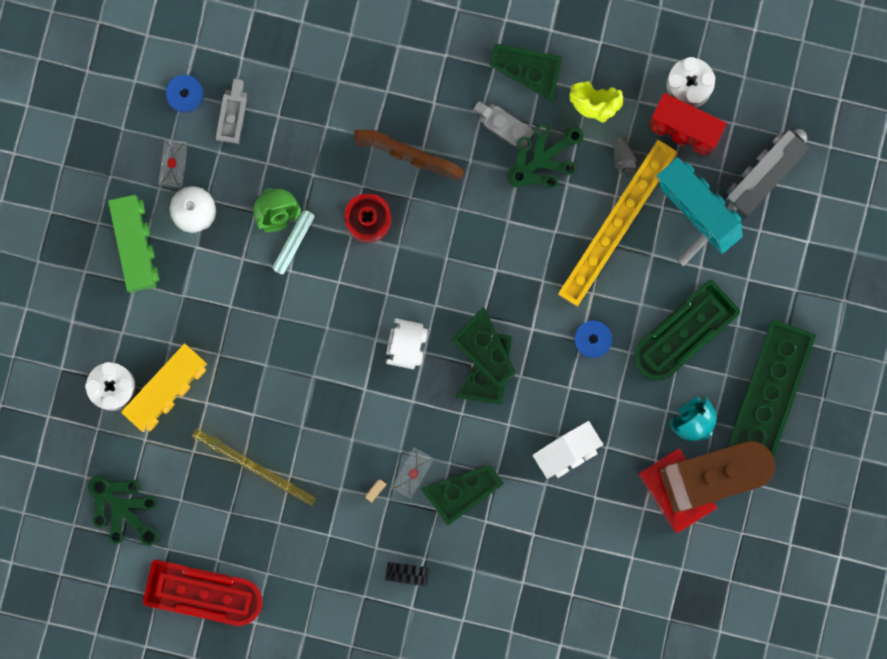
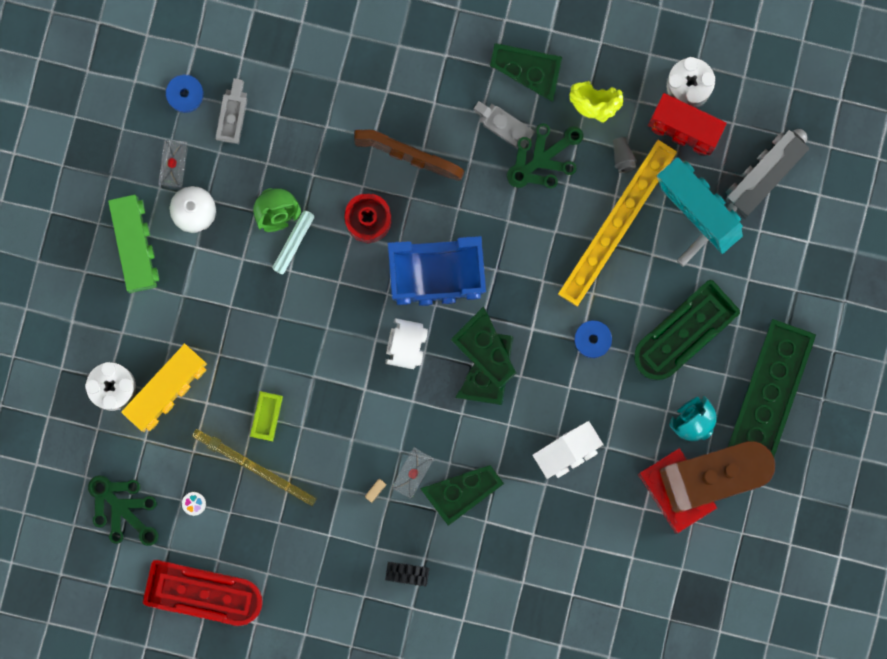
none -> white tile [182,492,206,516]
none -> lime tile [250,391,283,442]
none -> blue cylinder [388,236,486,306]

